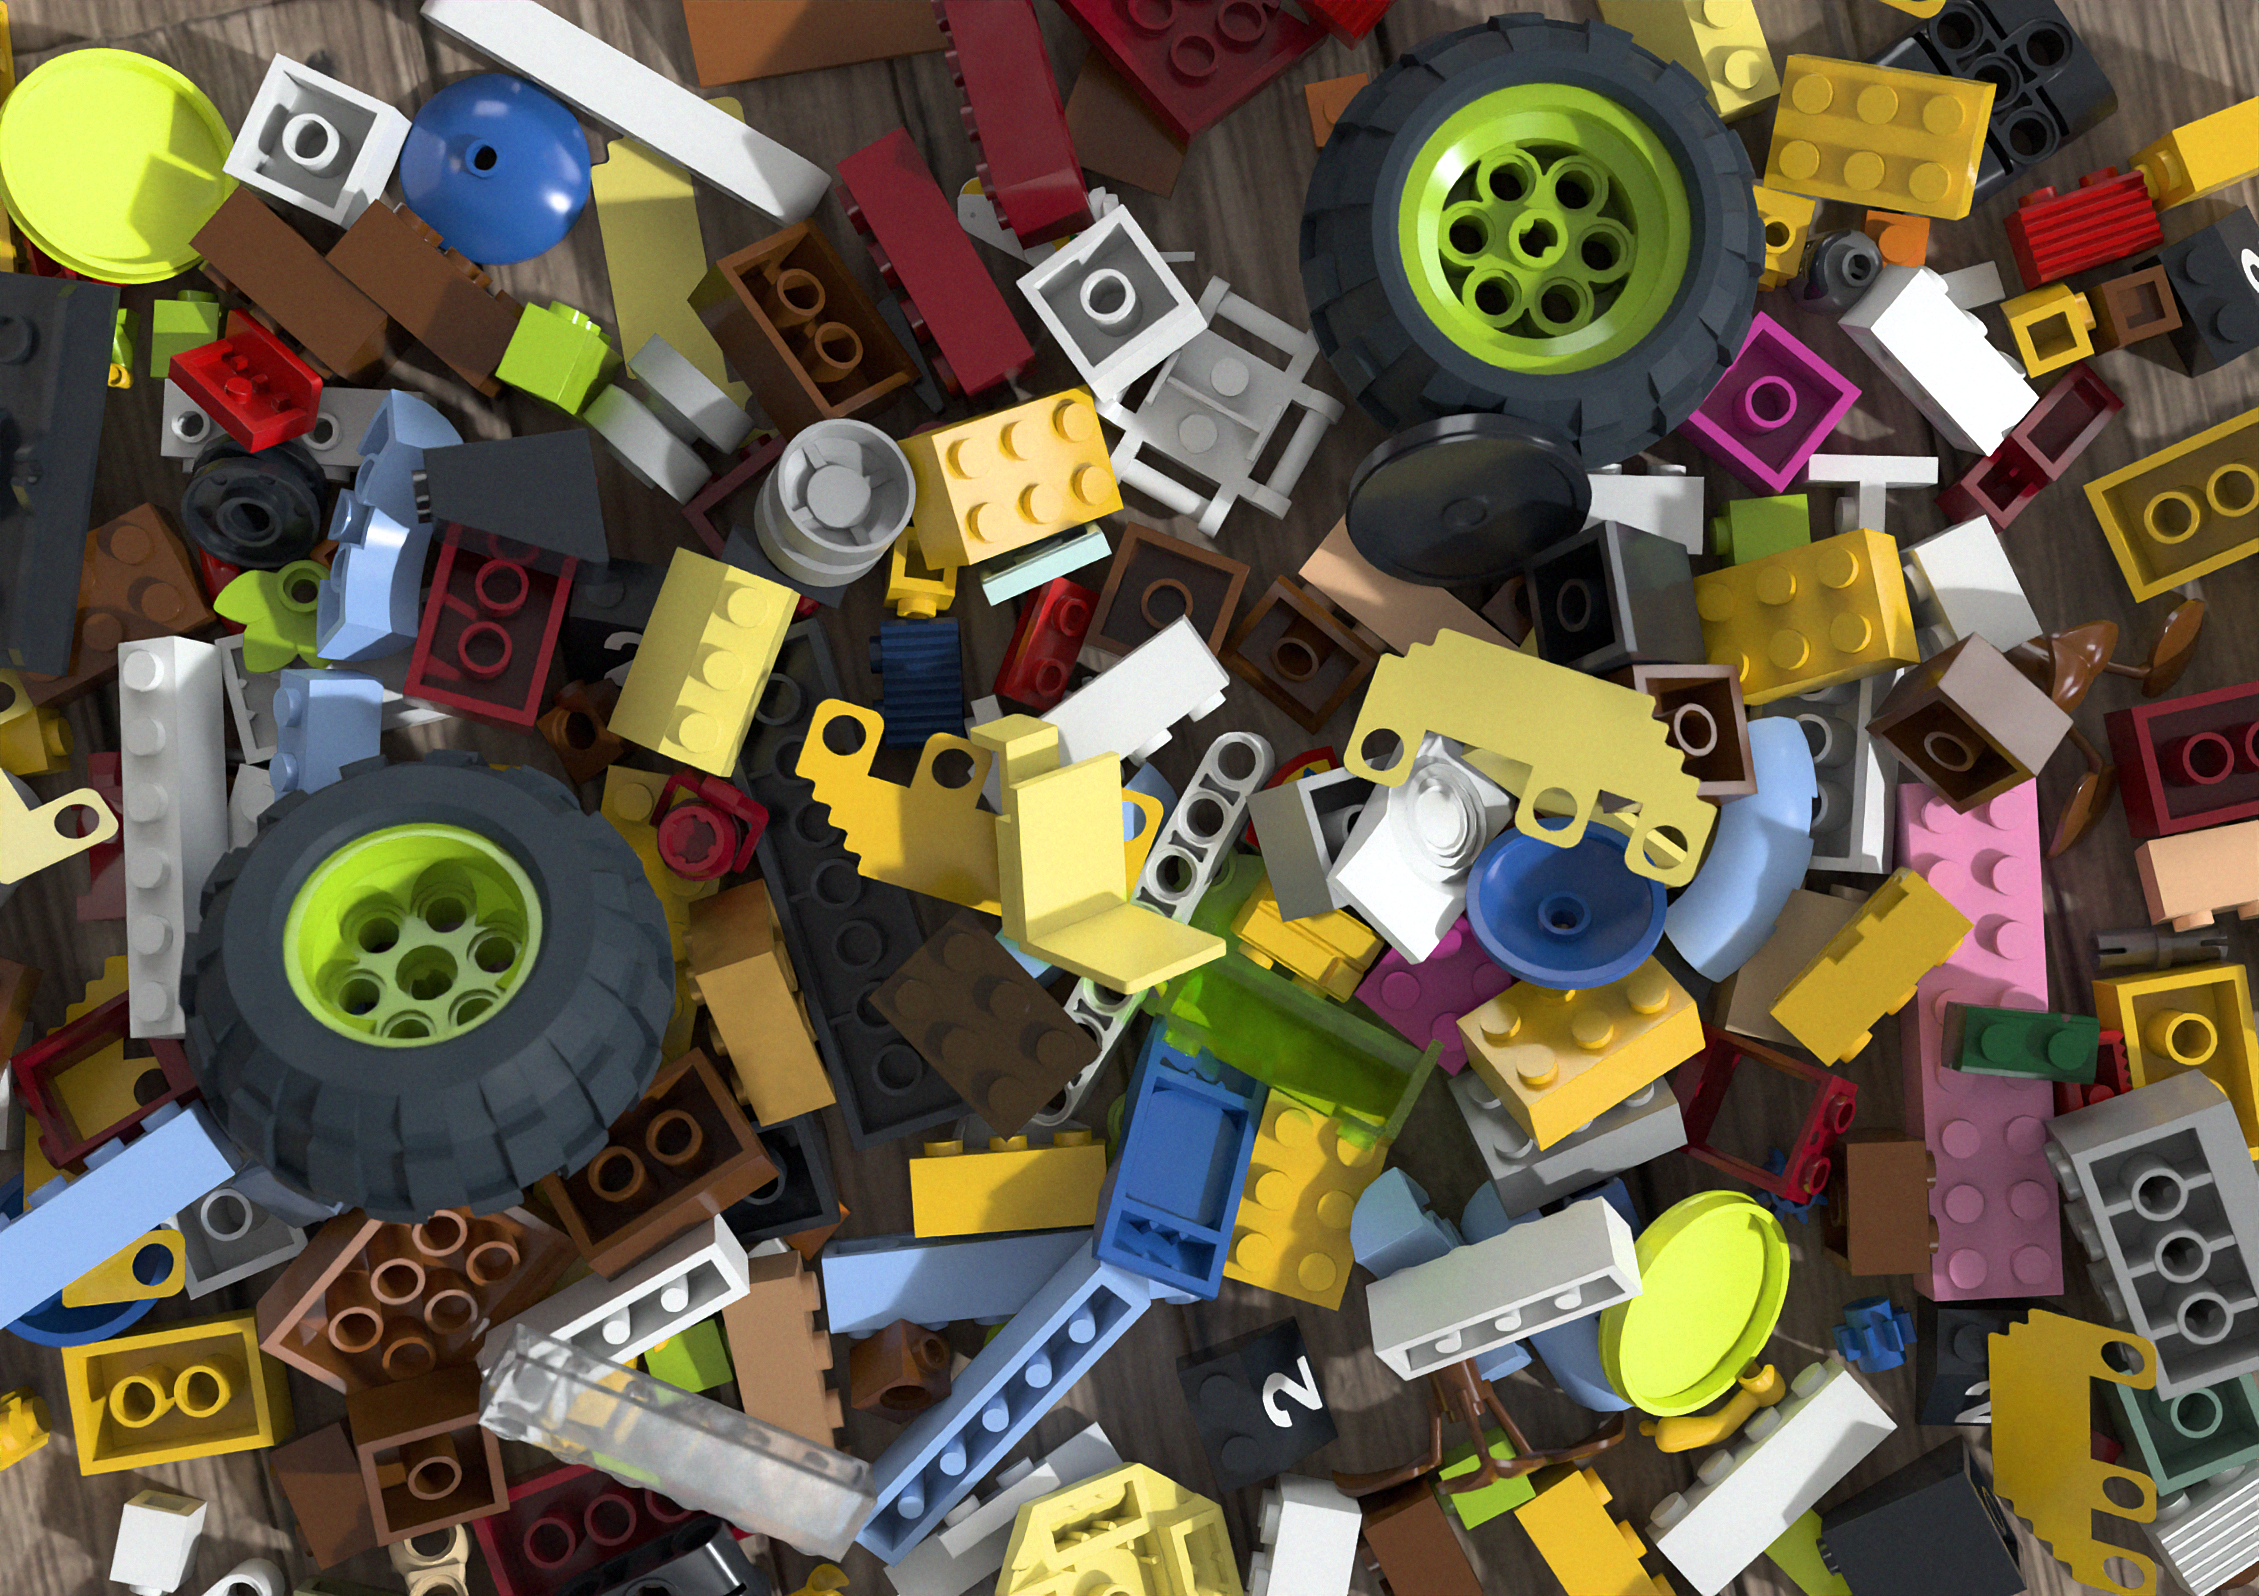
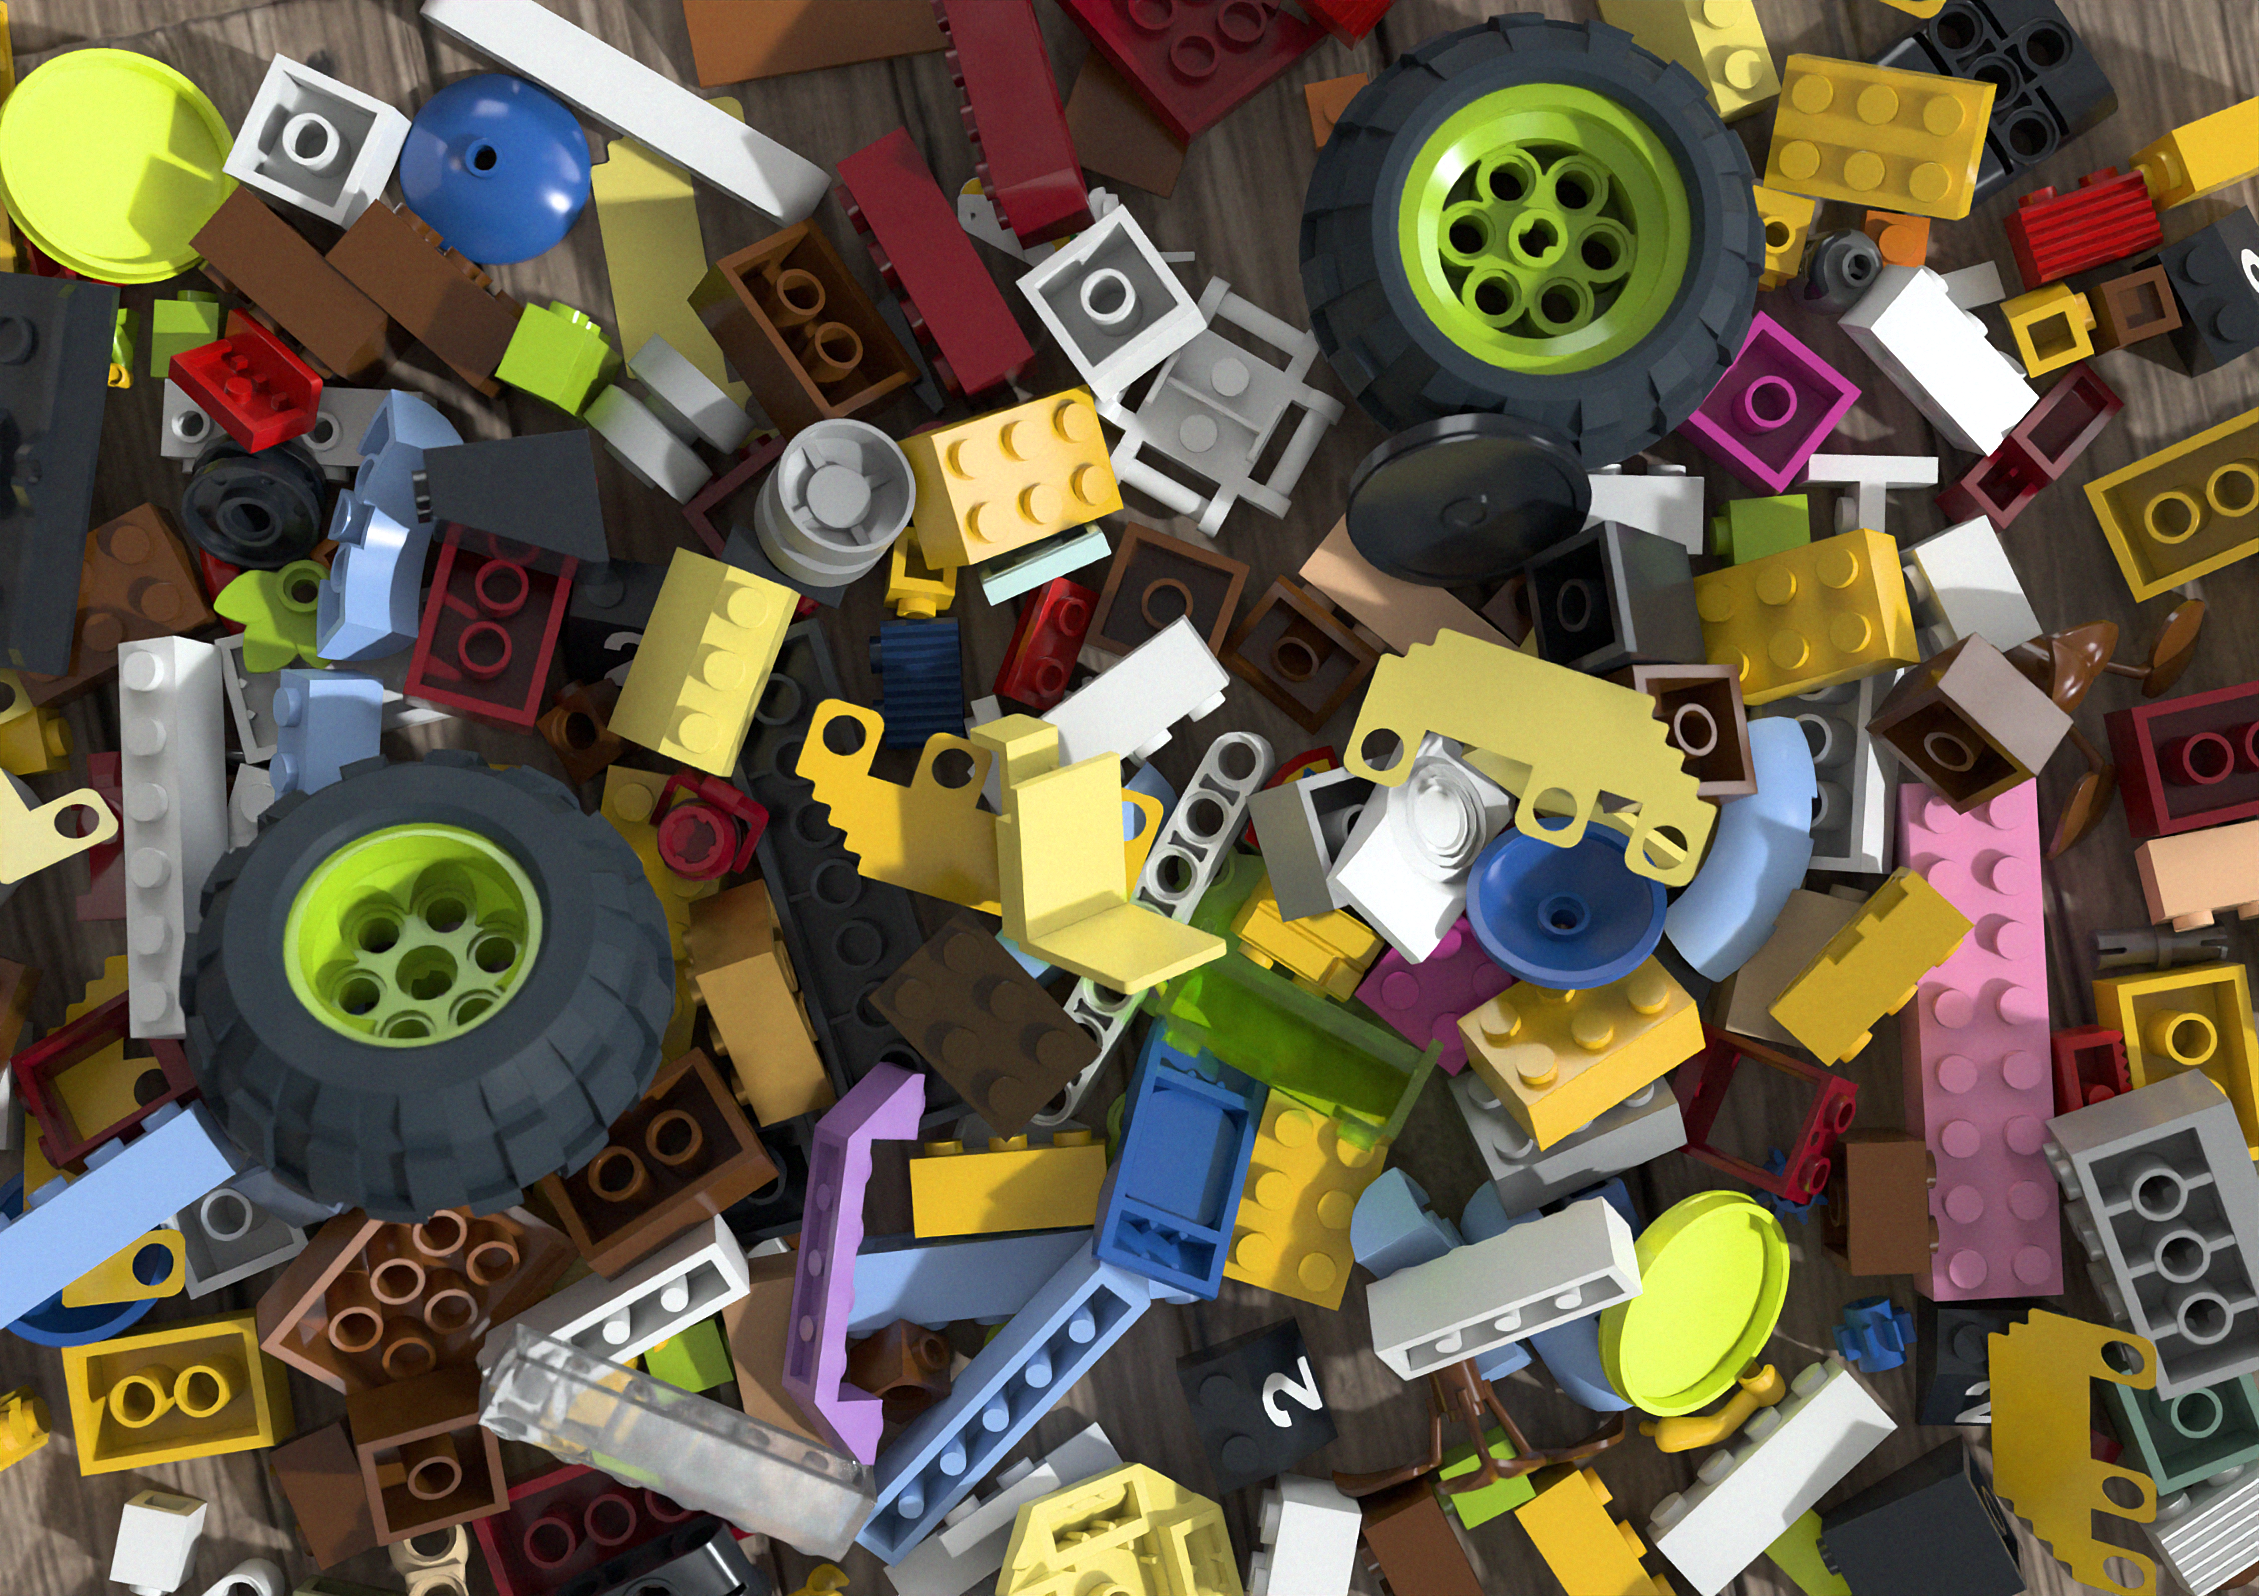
dark green brick [1940,1001,2100,1085] -> none
none -> medium lavender slope [782,1062,925,1465]

